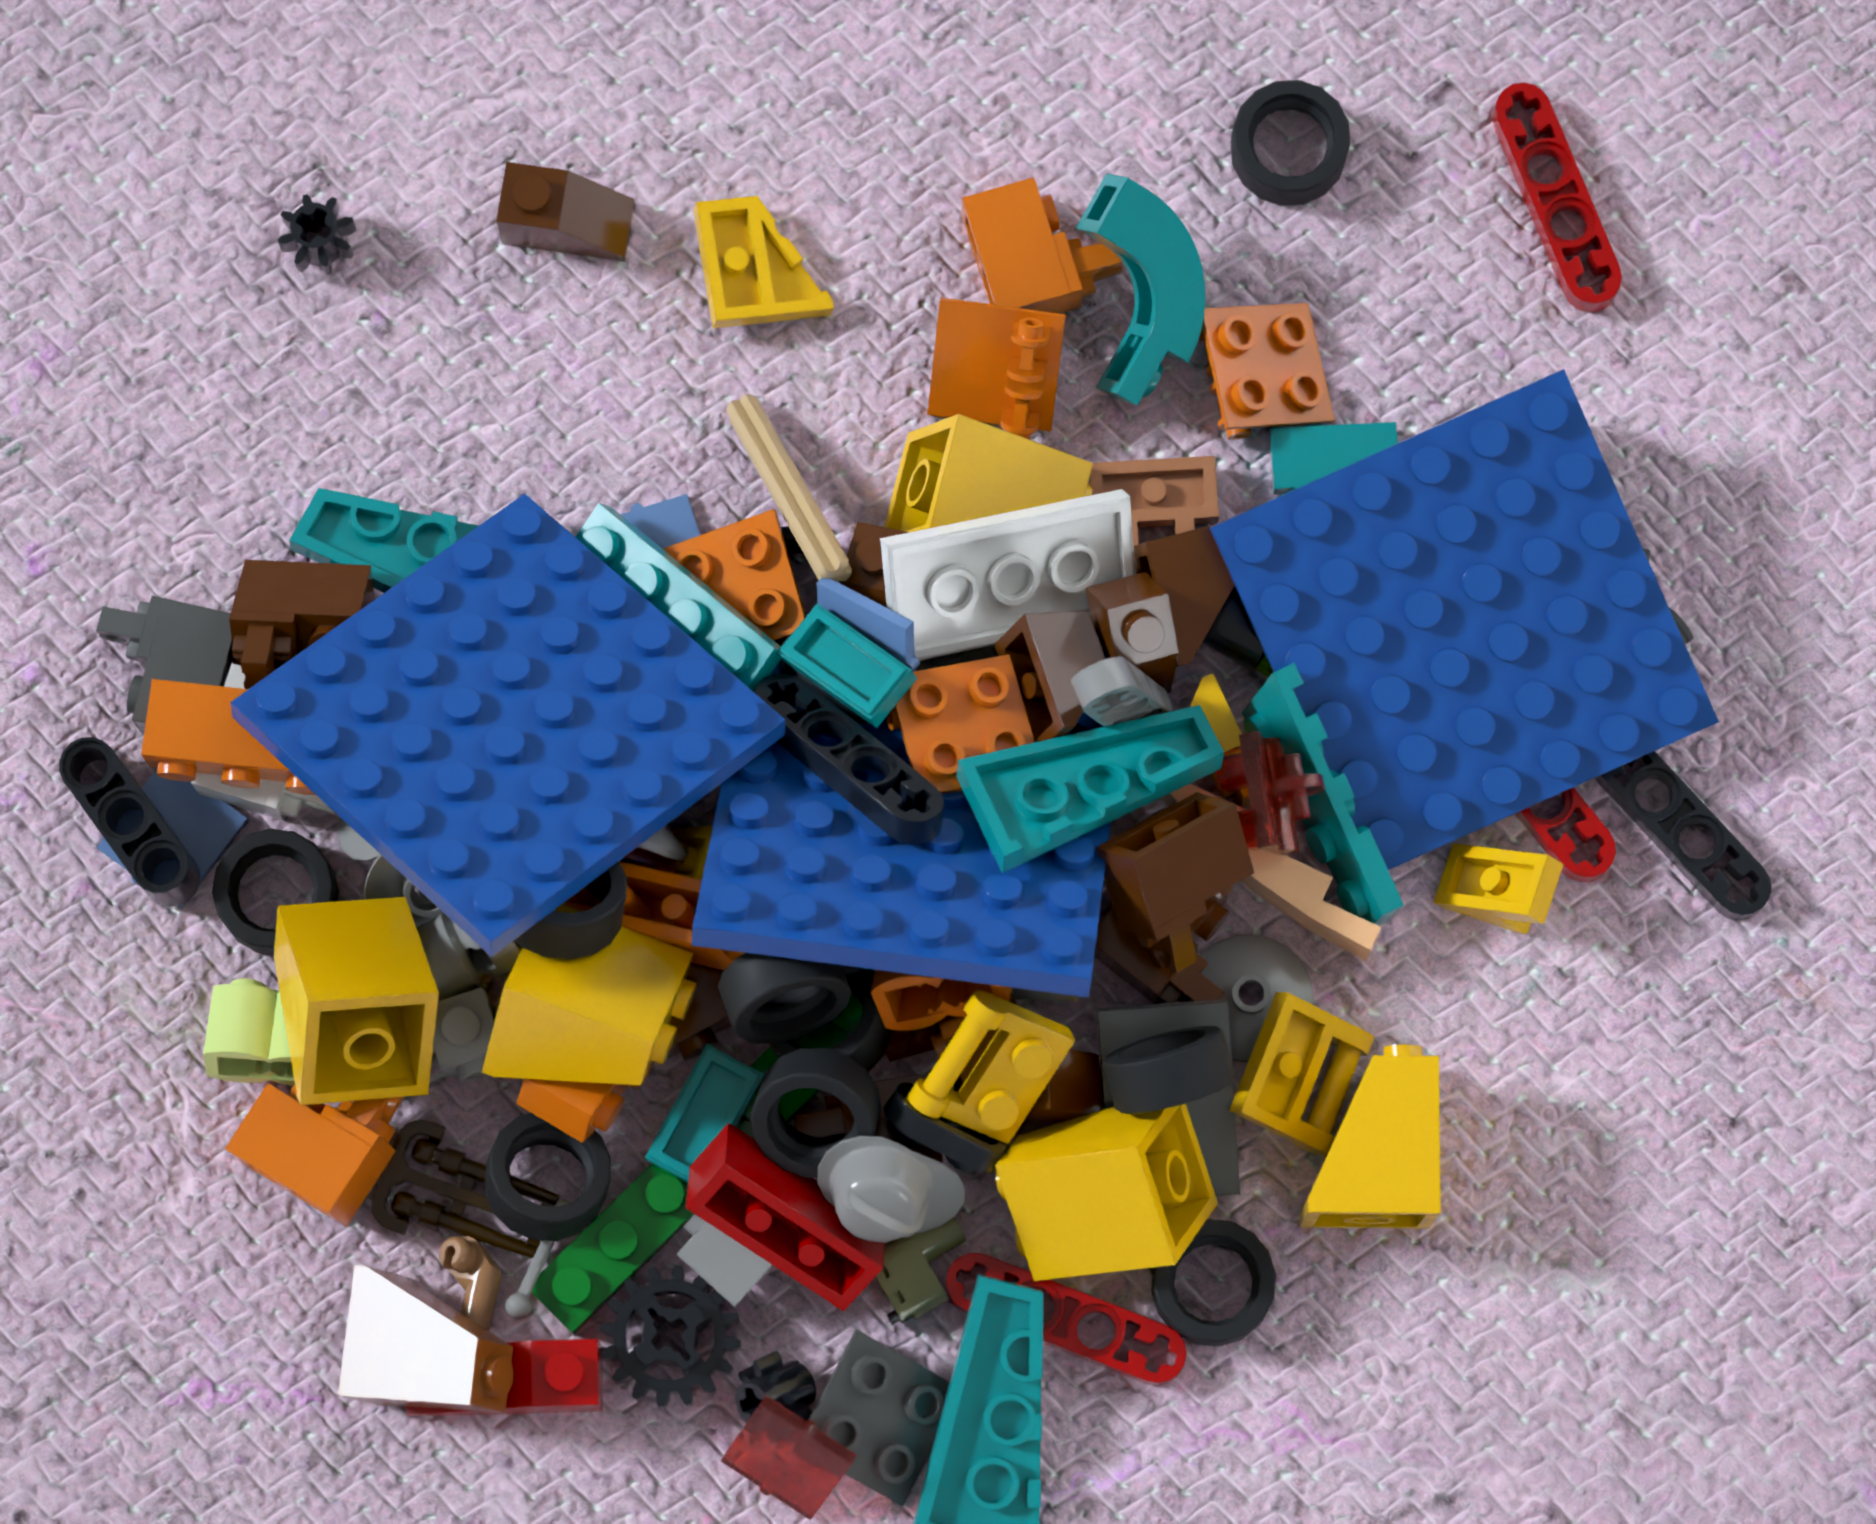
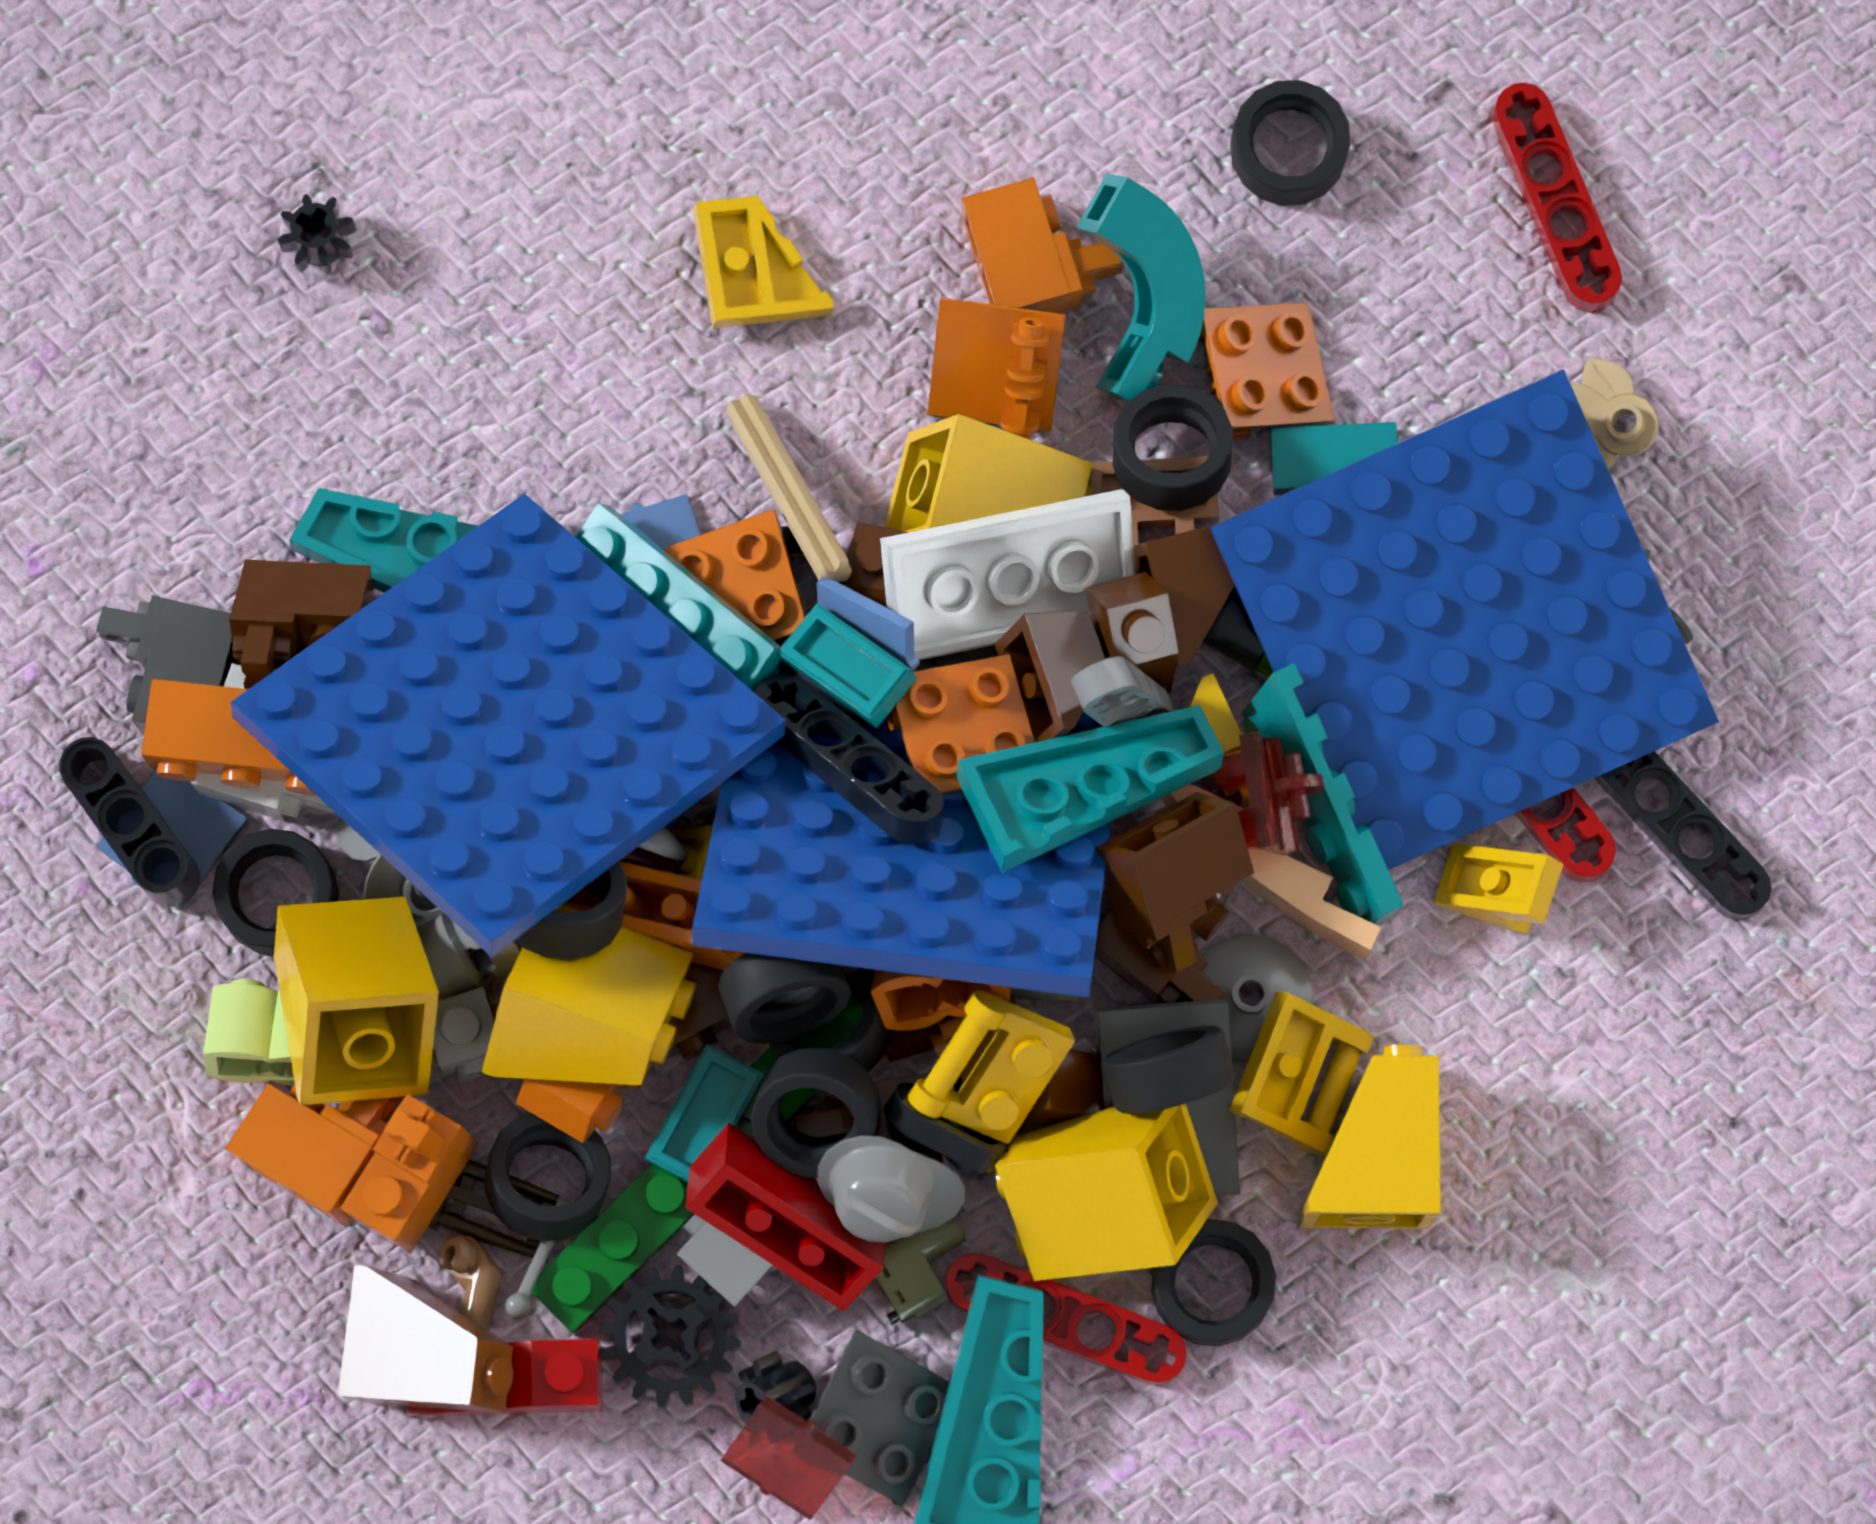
reddish brown slope [496,162,635,262] -> none
none -> orange hinge [340,1094,479,1254]
none -> black tyre [1112,384,1233,511]
none -> tan plate [1570,359,1659,470]

